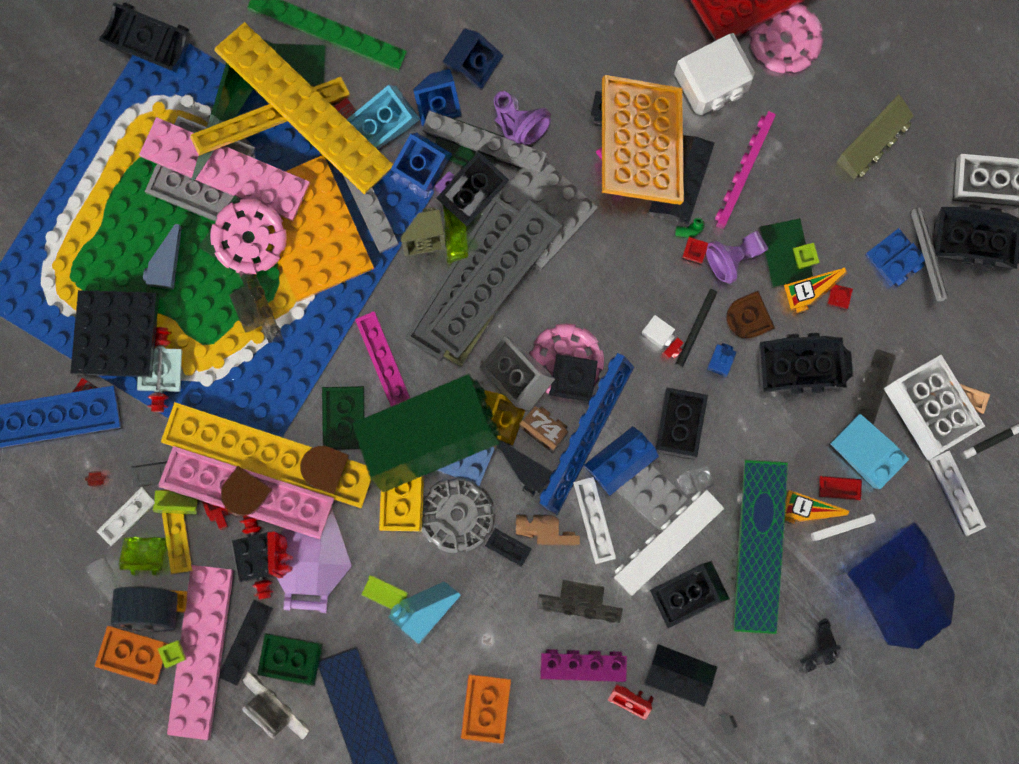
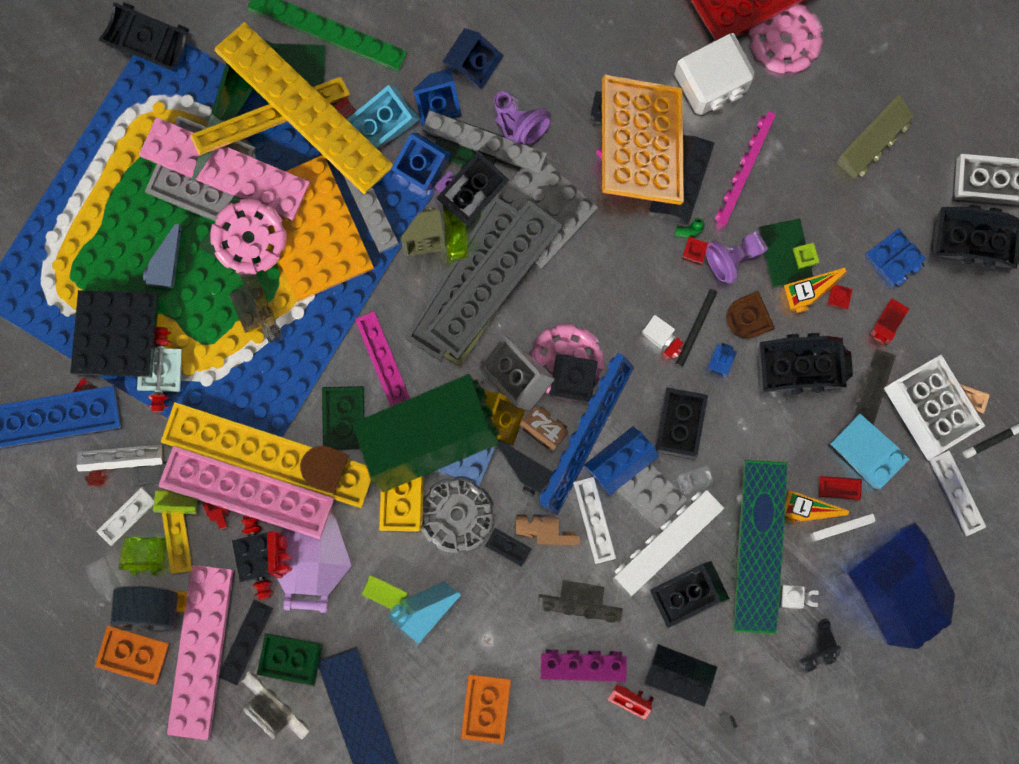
lime plate [158,640,187,668] -> none
reddish brown tile [221,466,272,516] -> none
light grey axle [911,208,948,302] -> none
none -> white plate [77,444,163,471]
none -> white brick [779,585,818,609]
none -> red bracket [870,298,909,344]

